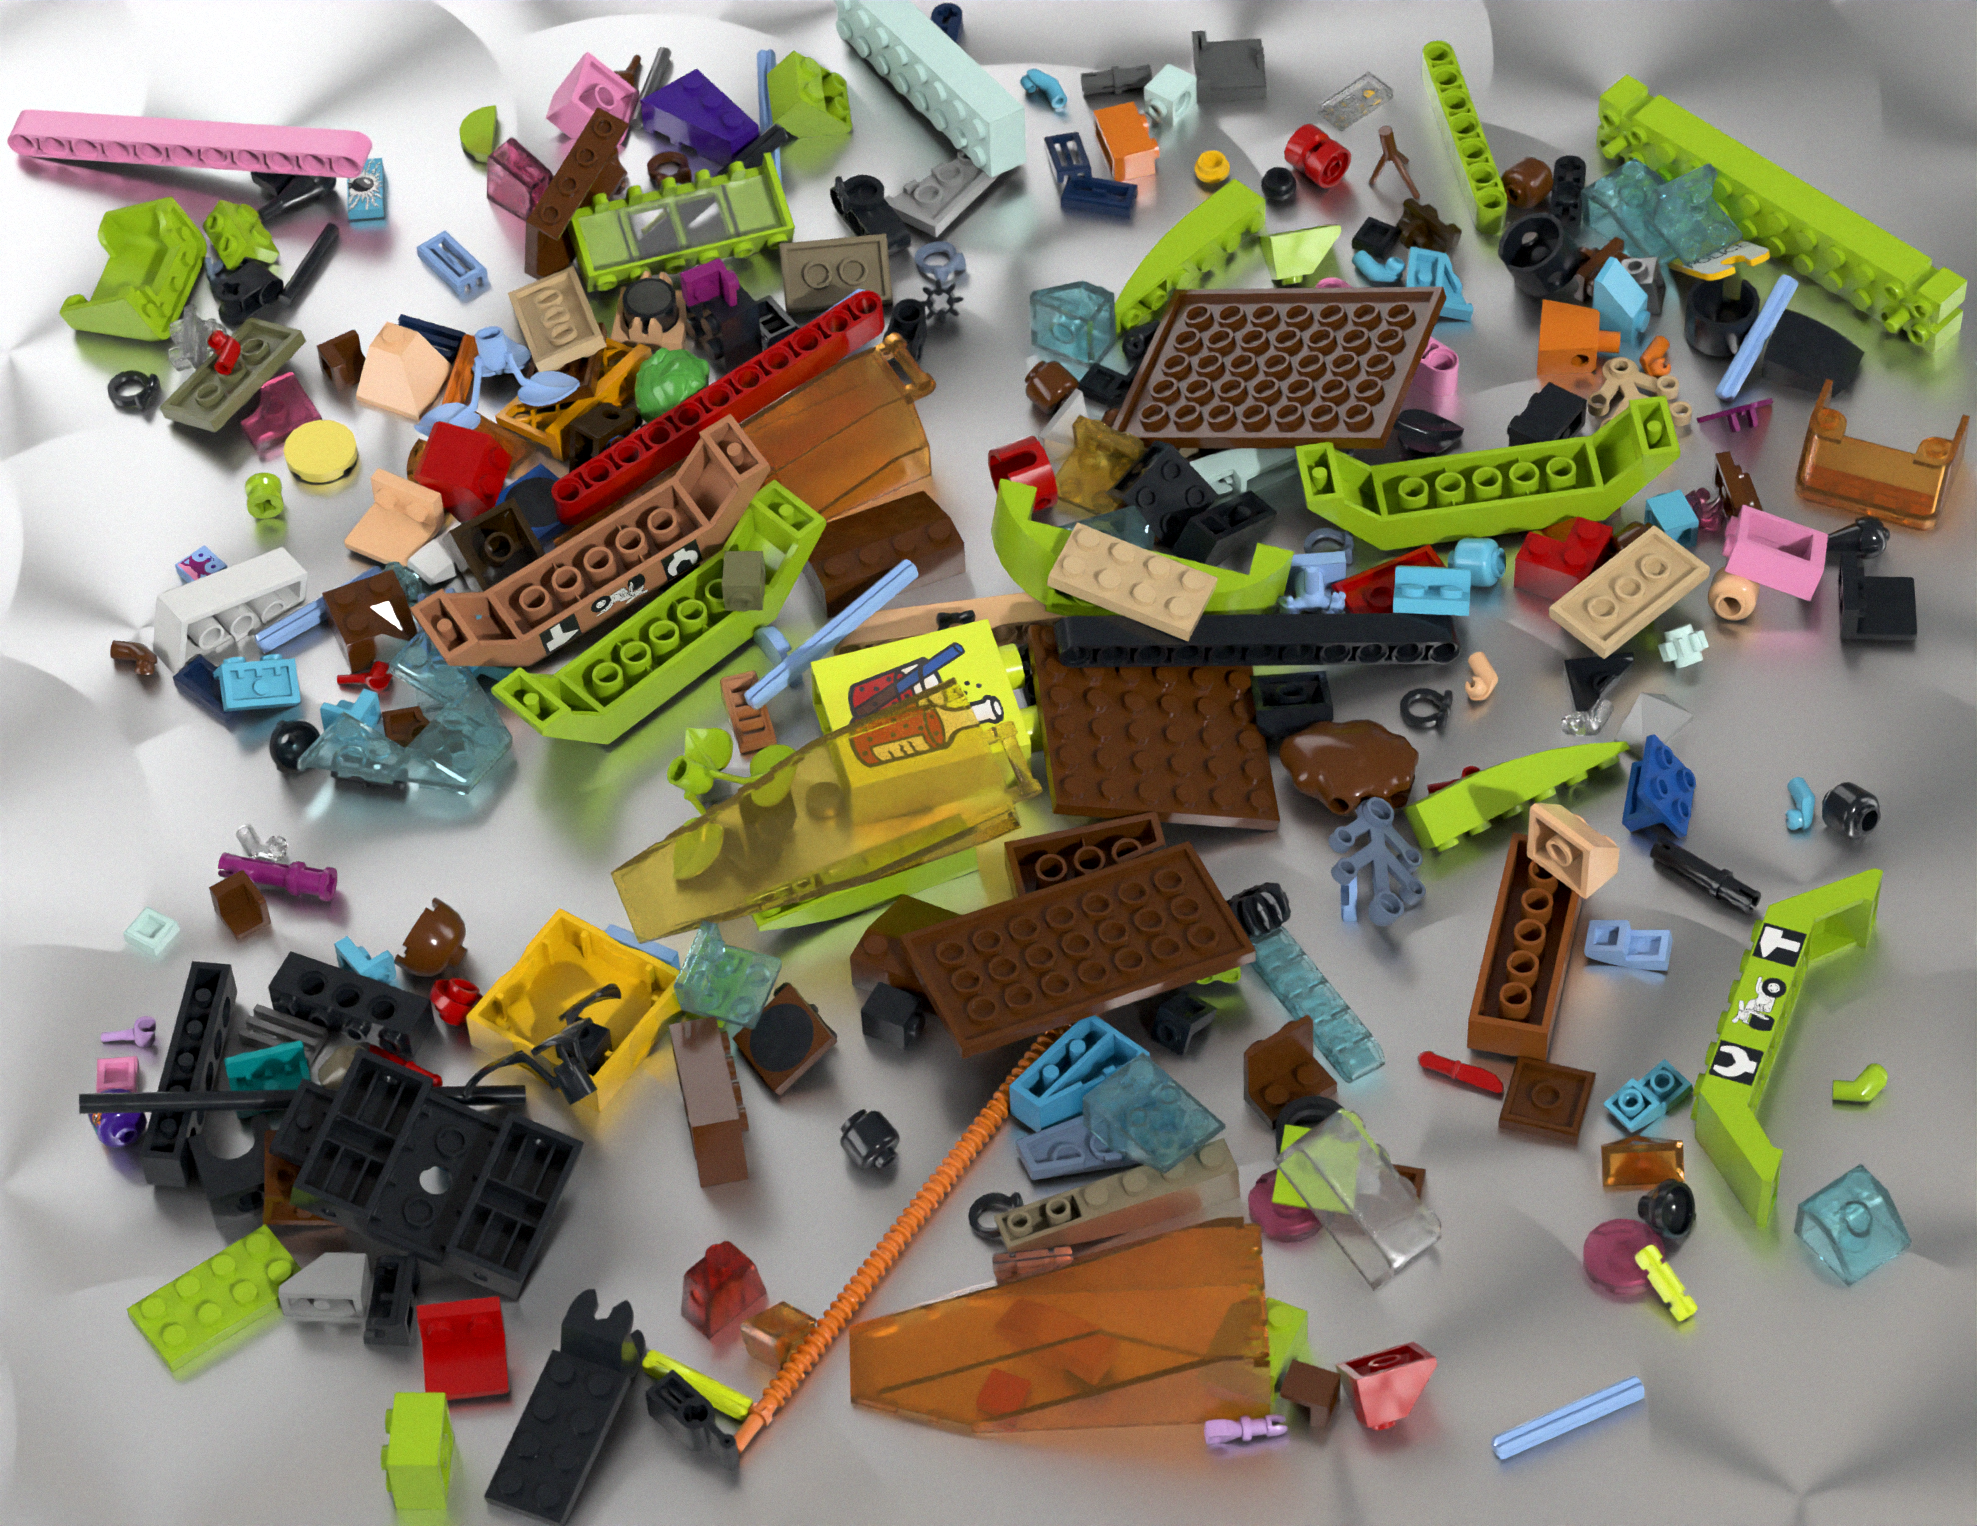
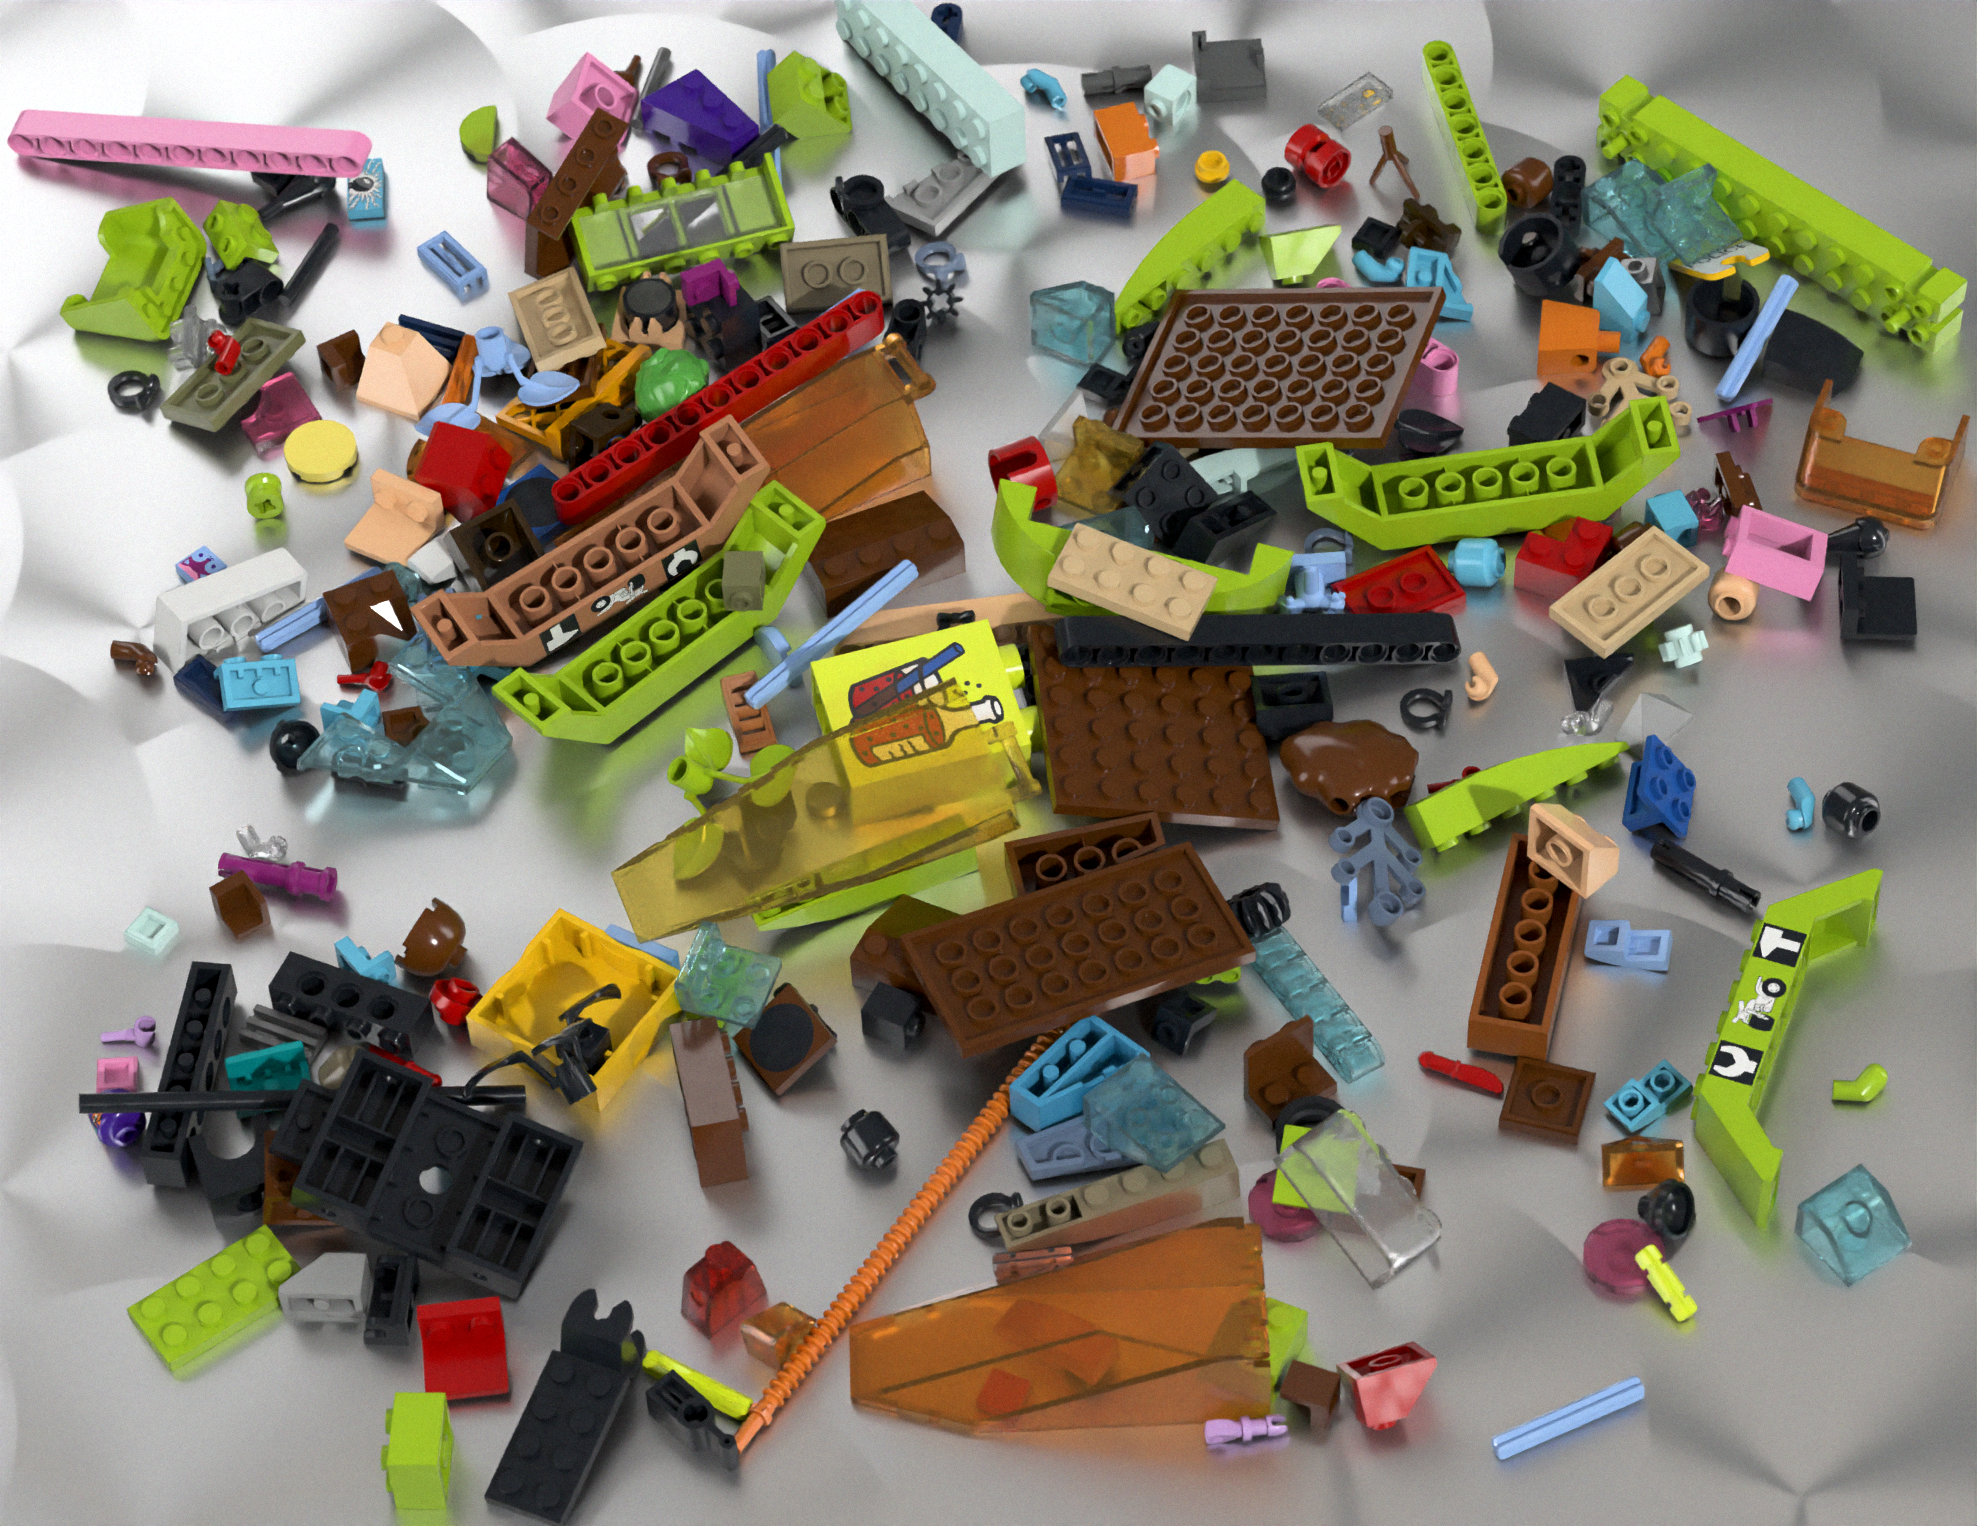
reddish brown head [1024,361,1079,415] -> none
medium azure bracket [1393,565,1471,616] -> none

